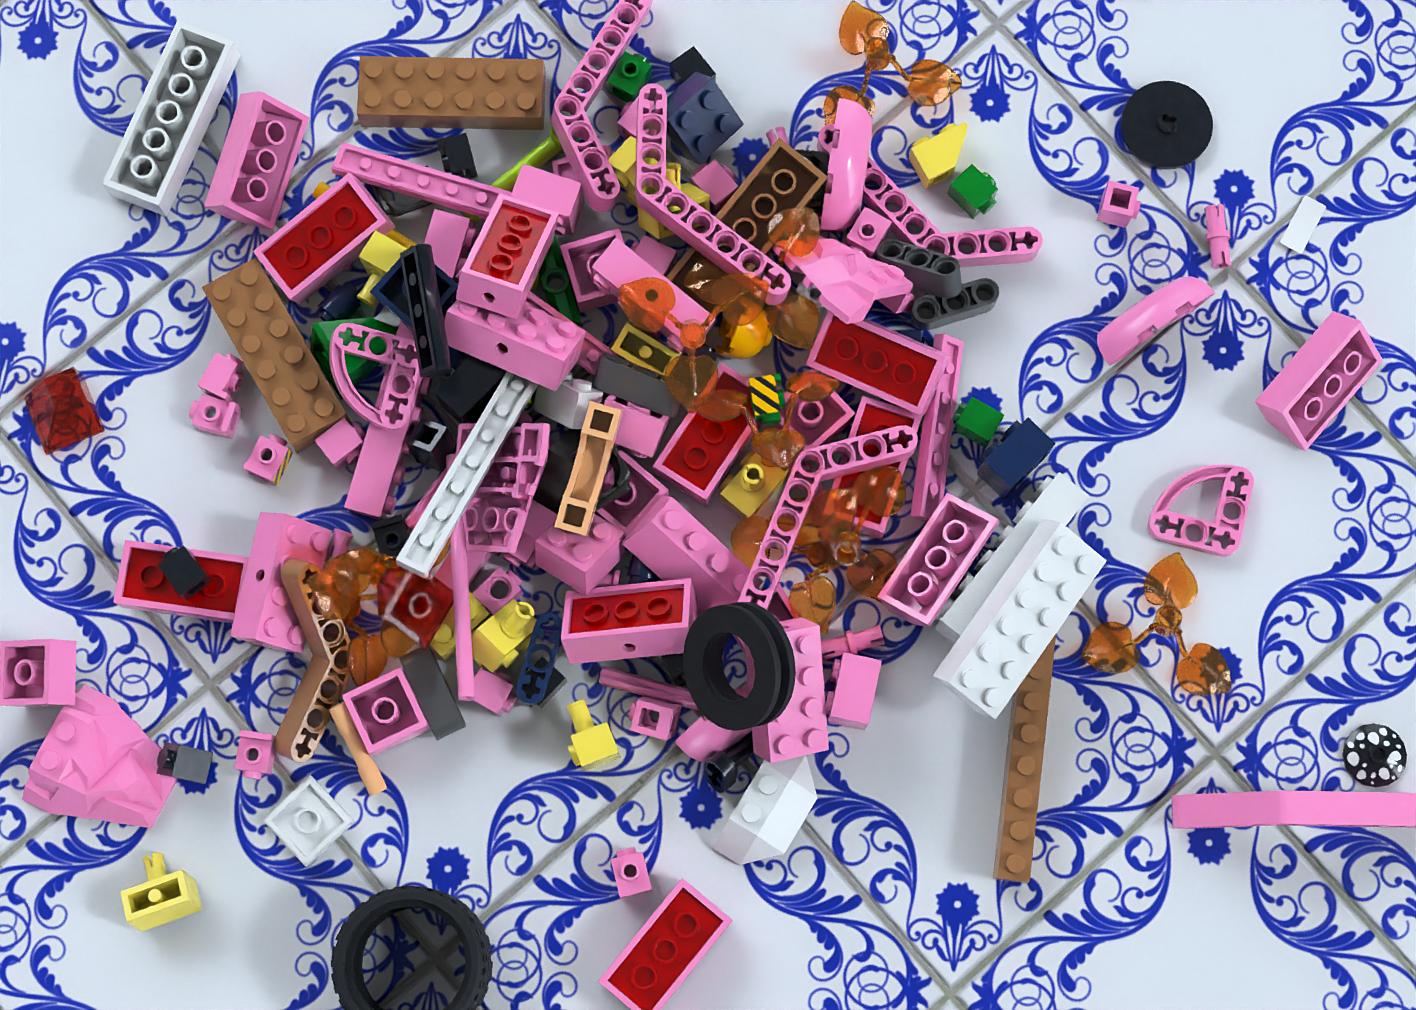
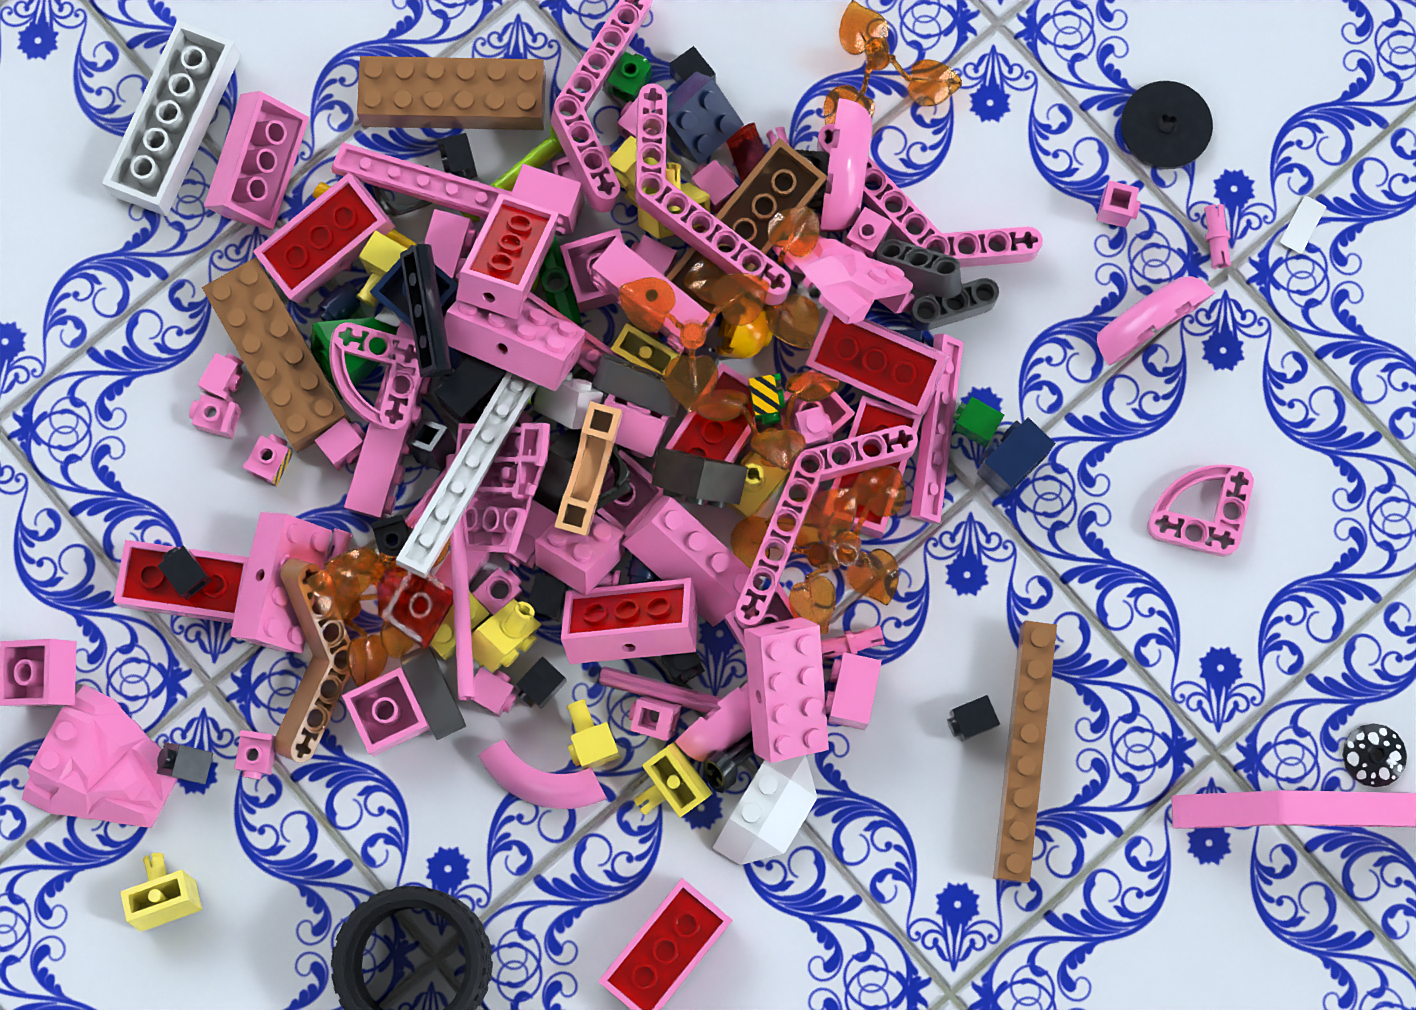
clear red slope [24,367,105,455] -> none
white tile [263,775,355,867] -> none
light nougat piece [328,701,387,796] -> none
dark blue beam [516,613,563,705] -> none
bright pink brick [611,847,652,898] -> none
black tyre [683,602,796,731] -> none
bright pink slope [877,493,1000,627] -> none
light yellow slope [909,122,968,189] -> none
white brick [933,519,1106,720] -> none
white brick [934,472,1089,644] -> none
green brick [947,164,998,219] -> none
clear orange plant [1081,552,1231,696] -> none
bright pink slope [1255,311,1383,451] -> none
none -> bright pink brick [478,739,607,809]
none -> black brick [528,571,569,622]
none -> light yellow brick [634,742,713,818]
none -> pearl dark grey brick [651,448,748,508]
none -> clear red slope [726,122,766,183]
none -> bright pink brick [794,406,834,451]
none -> black brick [947,695,1000,742]

